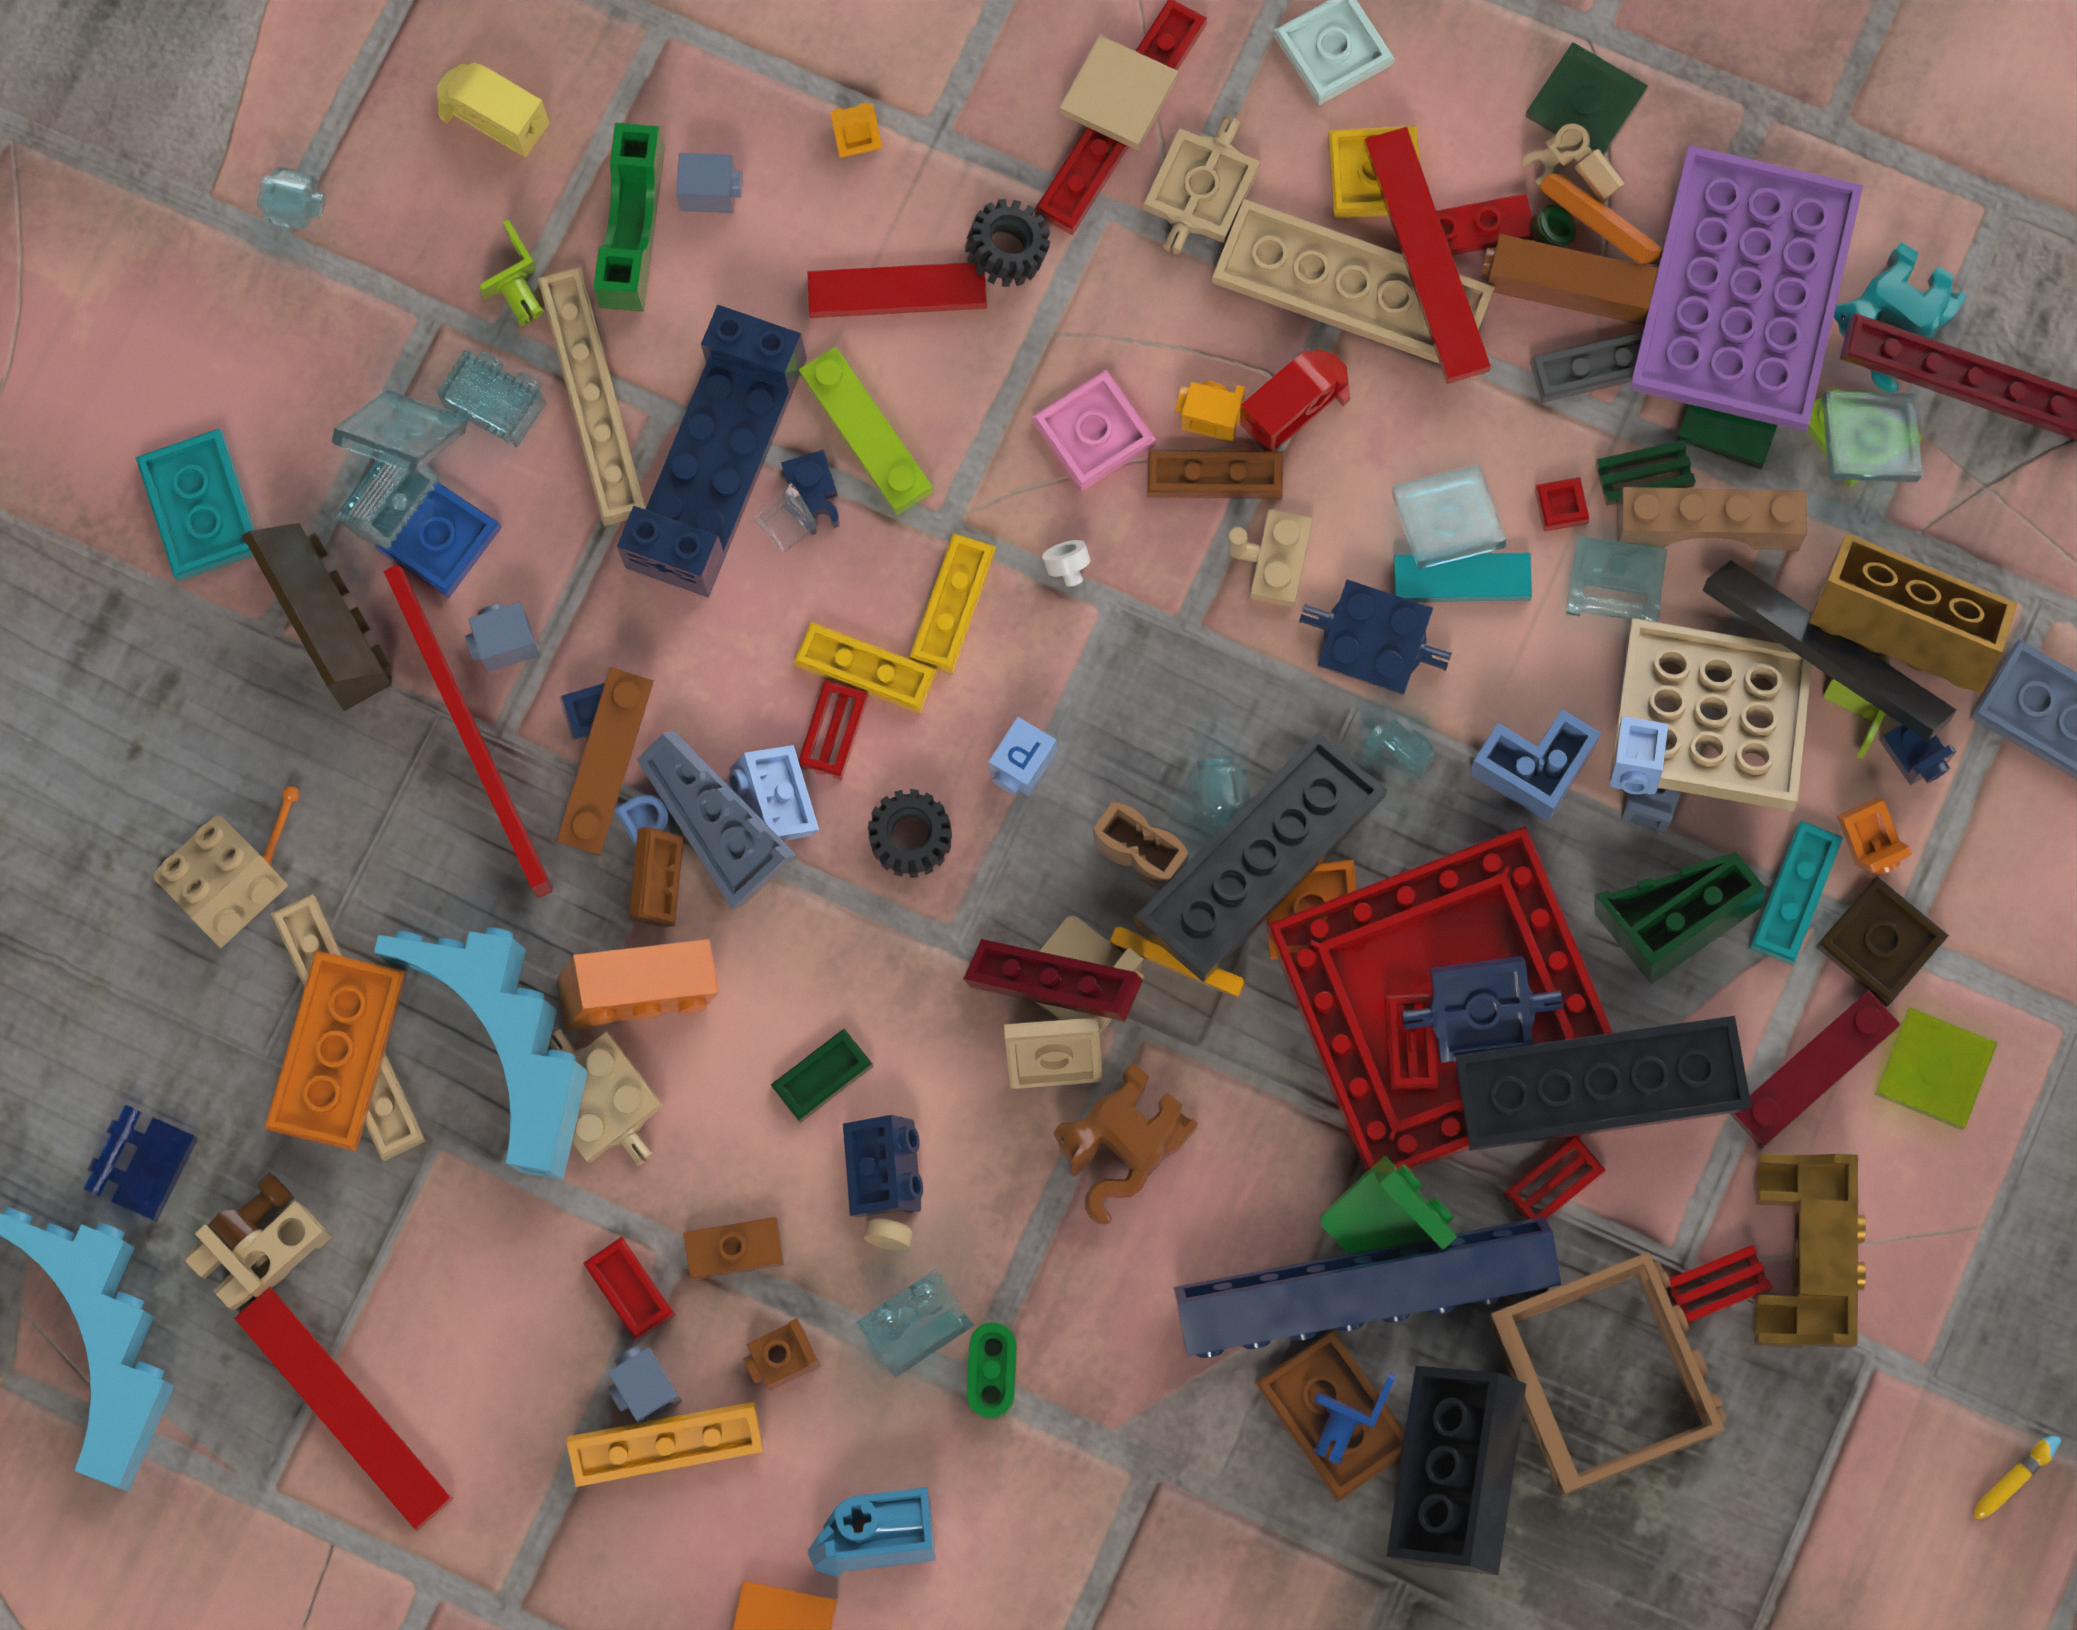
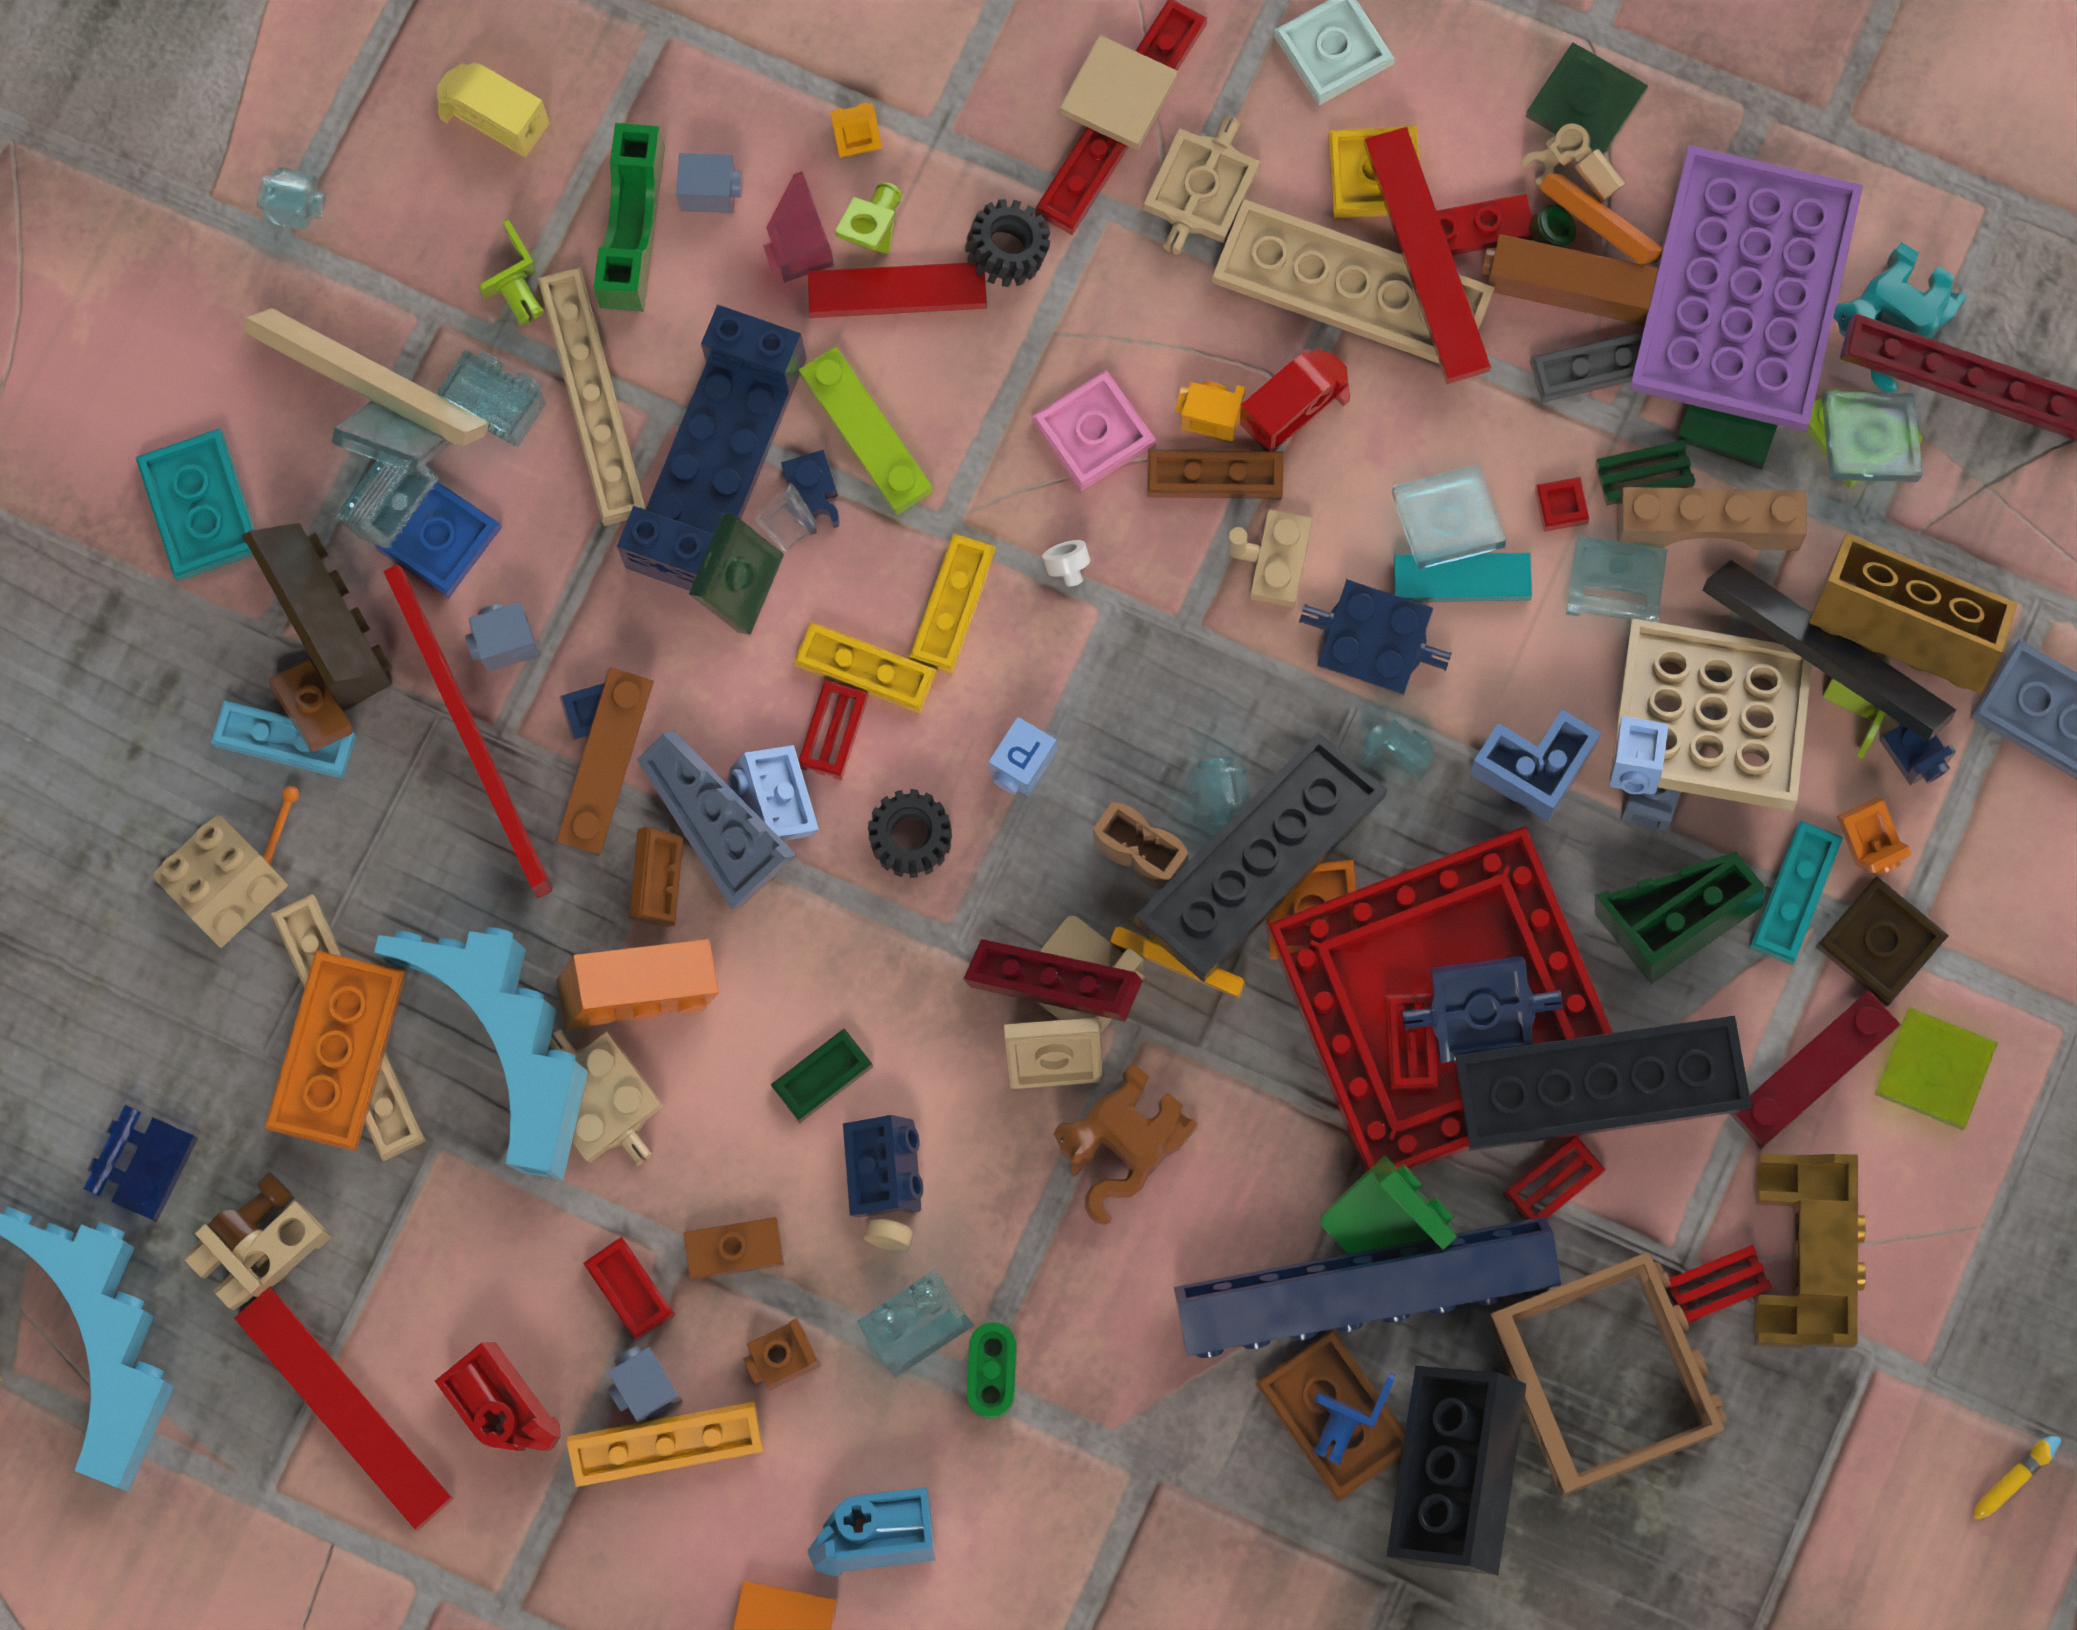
medium blue tile [615,794,669,847] -> none
none -> medium azure tile [211,700,357,779]
none -> tan tile [243,308,489,447]
none -> dark orange plate [269,660,352,753]
none -> red piece [435,1342,561,1451]
none -> clear green tile [689,513,784,635]
none -> clear pink slope [762,171,834,283]
none -> lime bracket [835,182,902,254]

